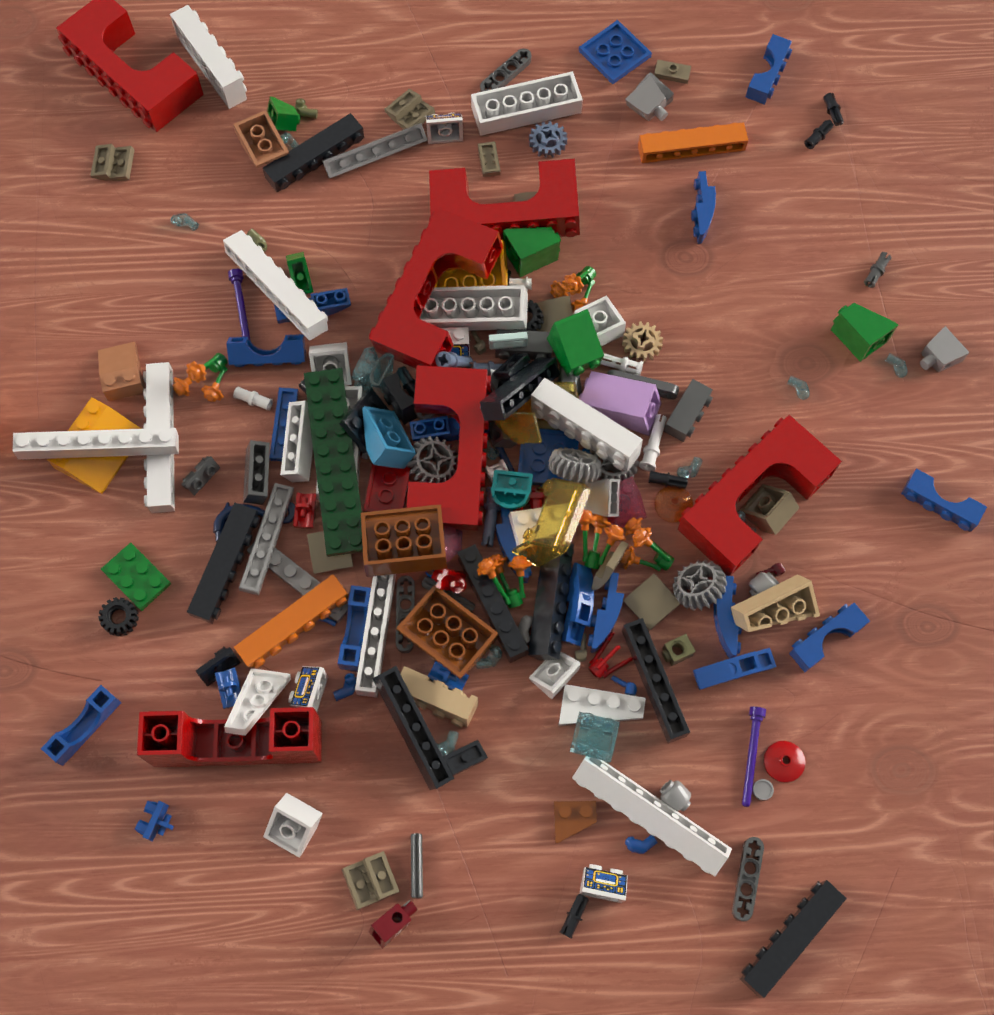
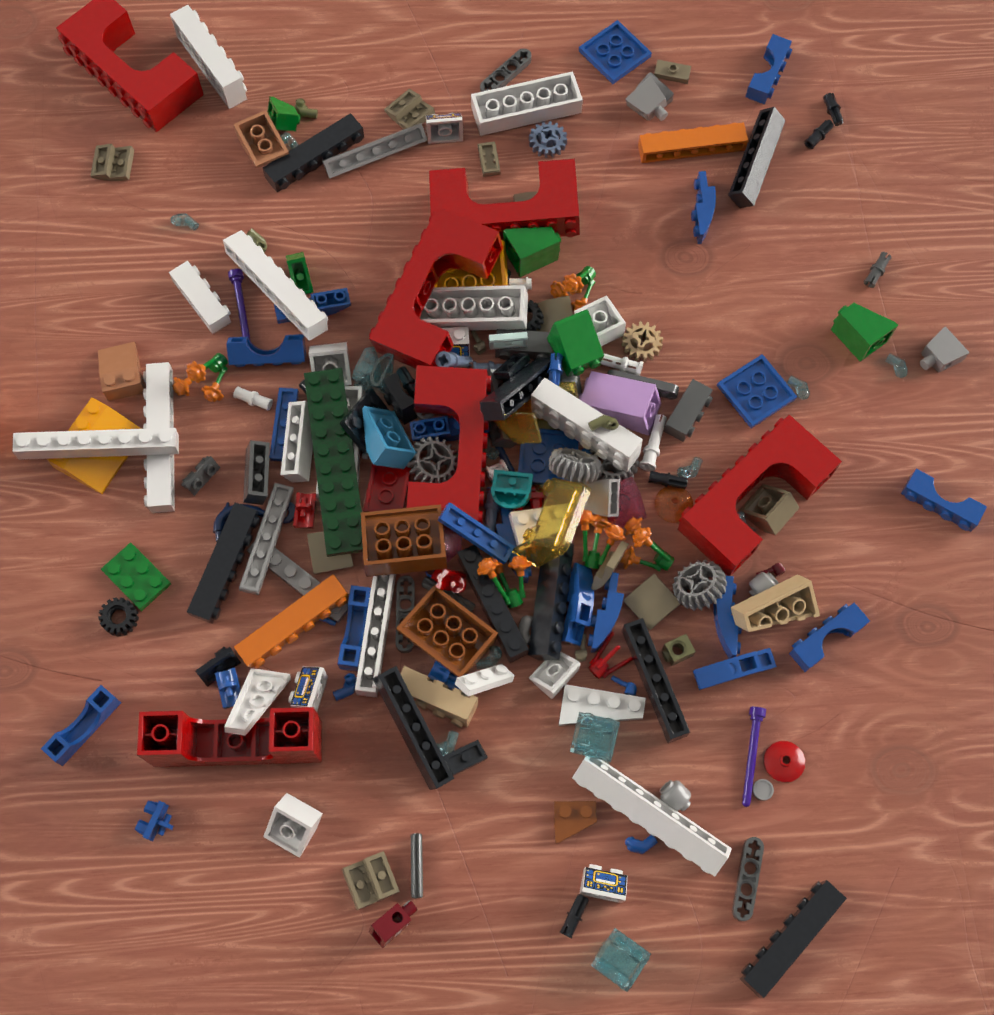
none -> white brick [169,261,231,334]
none -> blue plate [438,502,515,564]
none -> white plate [455,664,515,696]
none -> blue axle [547,353,563,386]
none -> olive arm [588,415,619,431]
none -> clear light blue piece [591,928,651,992]
none -> blue plate [717,354,797,429]
none -> brick [728,107,786,208]

